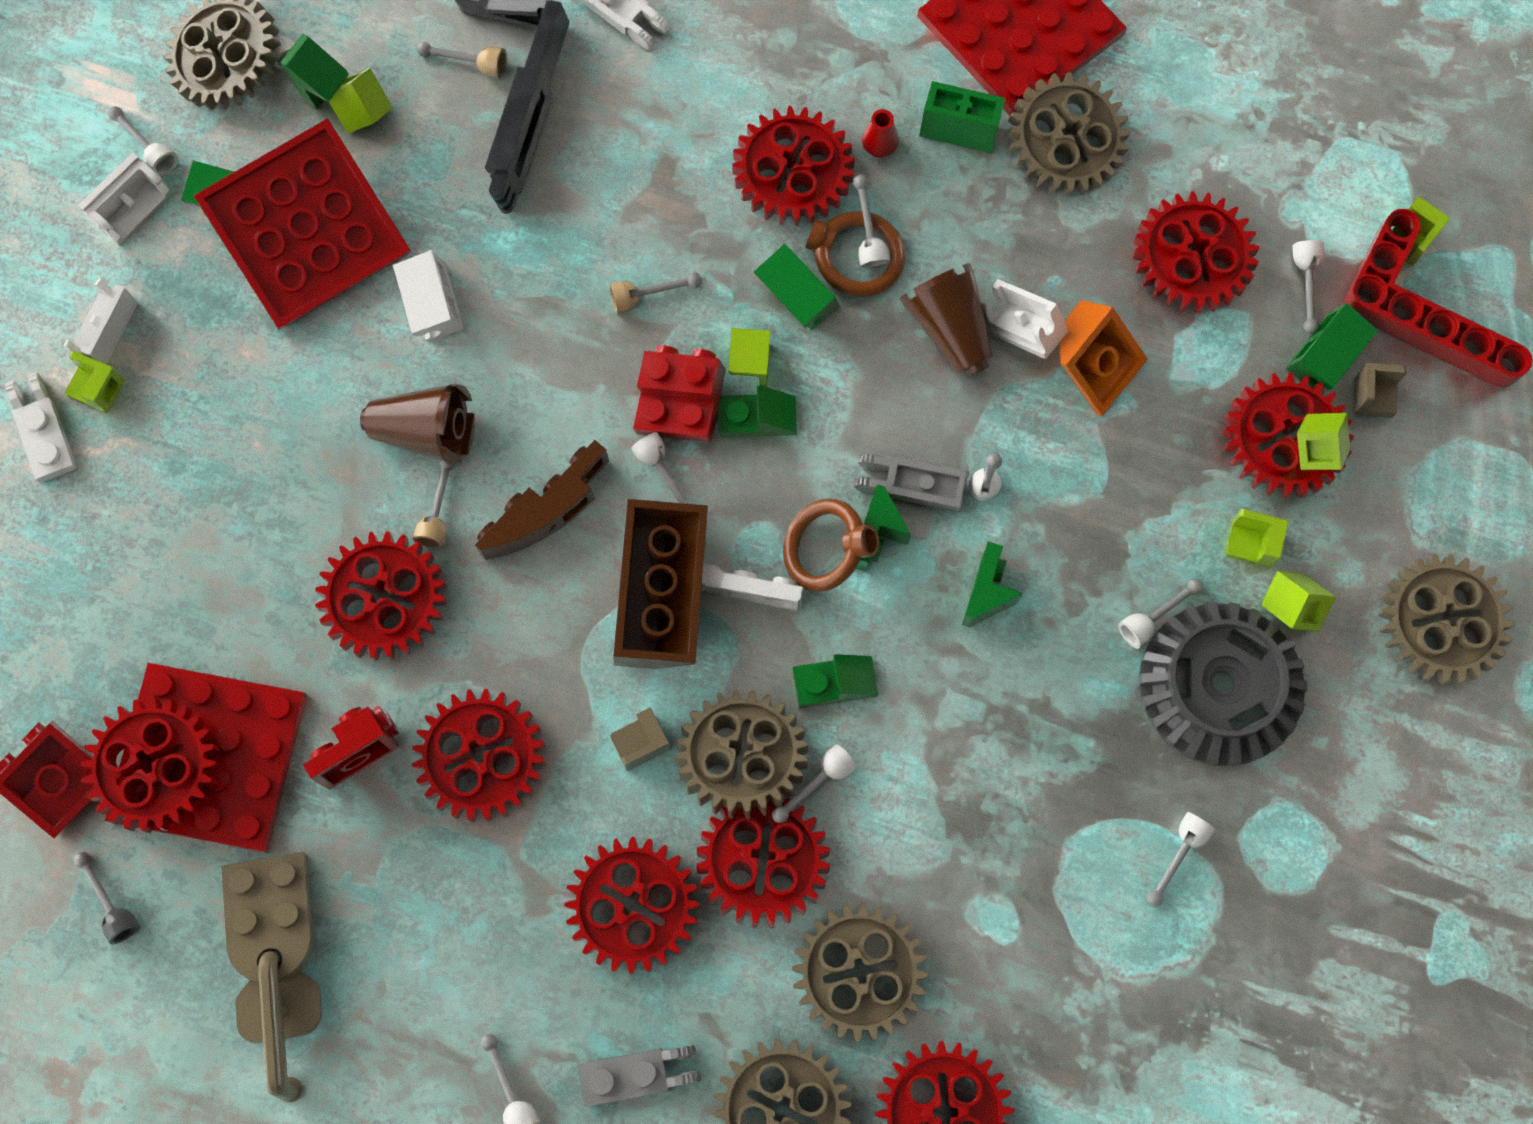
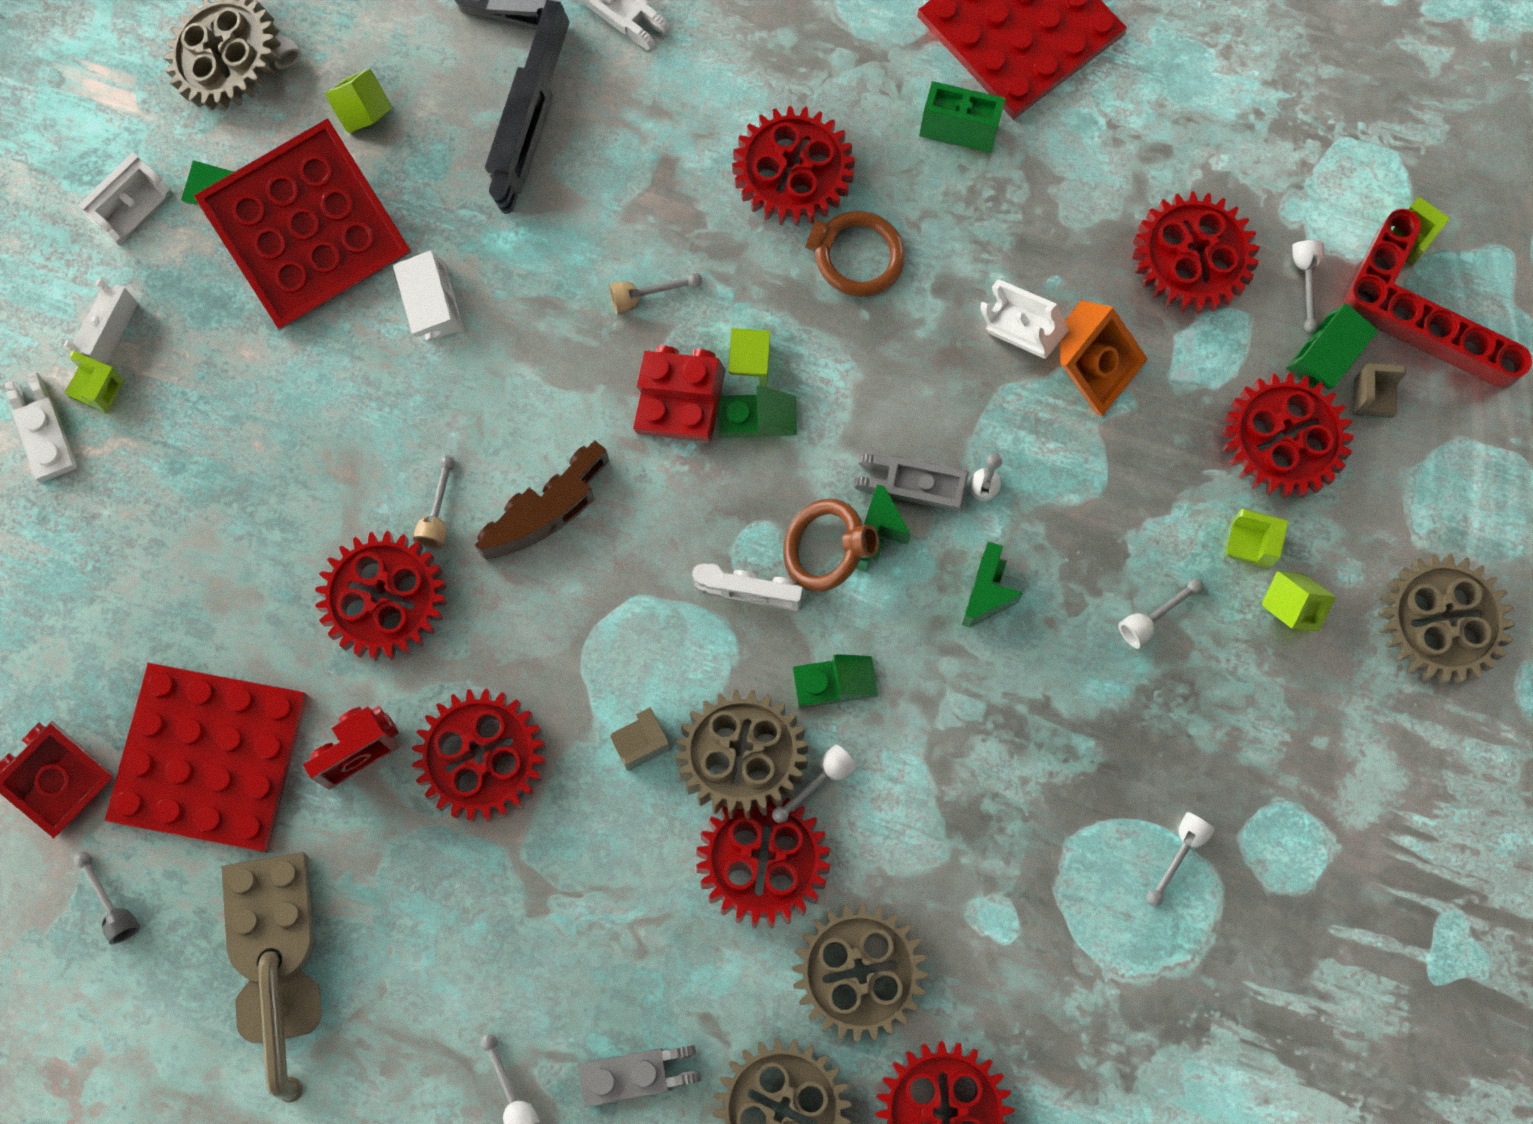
red gear [80,697,220,833] -> none
white hinge [108,106,178,177] -> none
green slope [280,33,349,109] -> none
reddish brown cone [360,384,475,463] -> none
hinge [417,42,507,78] -> none
red gear [564,836,700,974] -> none
reddish brown slope [613,499,708,669] -> none
white hinge [631,432,689,504] -> none
green hinge [754,243,840,330] -> none
hinge [853,175,890,268] -> none
red cone [862,109,899,158] -> none
reddish brown cone [900,263,993,377] -> none
dark tan gear [1006,72,1131,196] -> none
dark grey gear [1139,602,1307,766] -> none
lime panel [1297,413,1350,470] -> none

